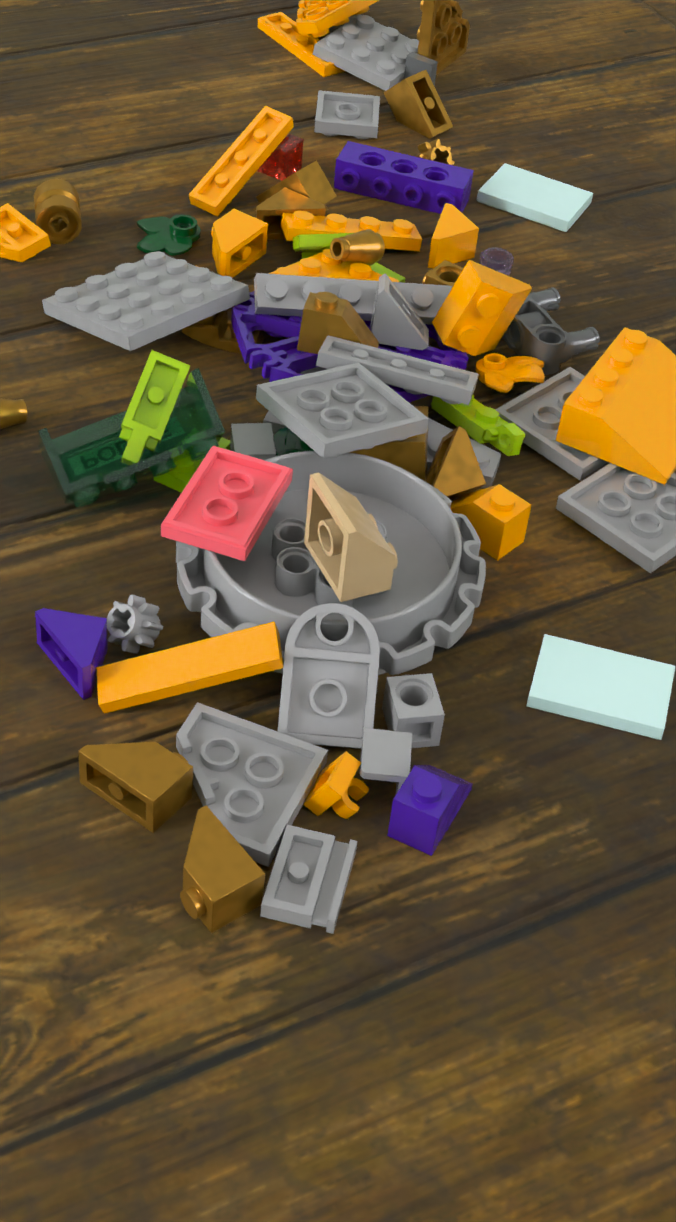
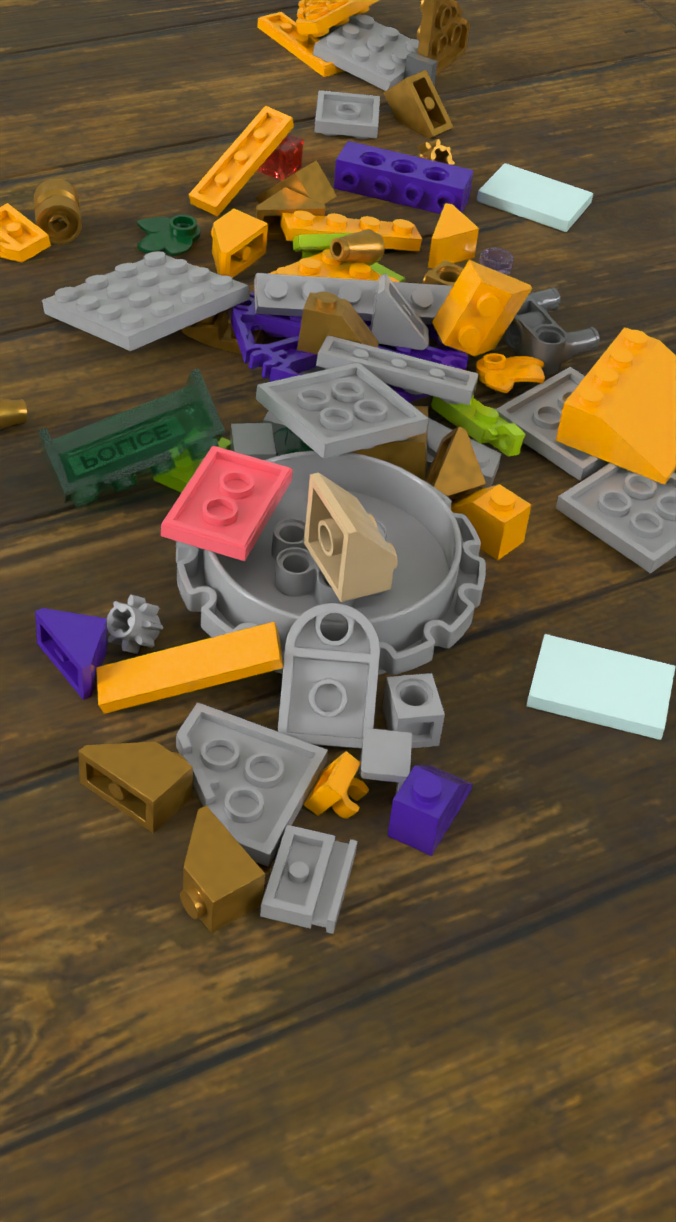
lime hinge [119,350,191,469] -> none

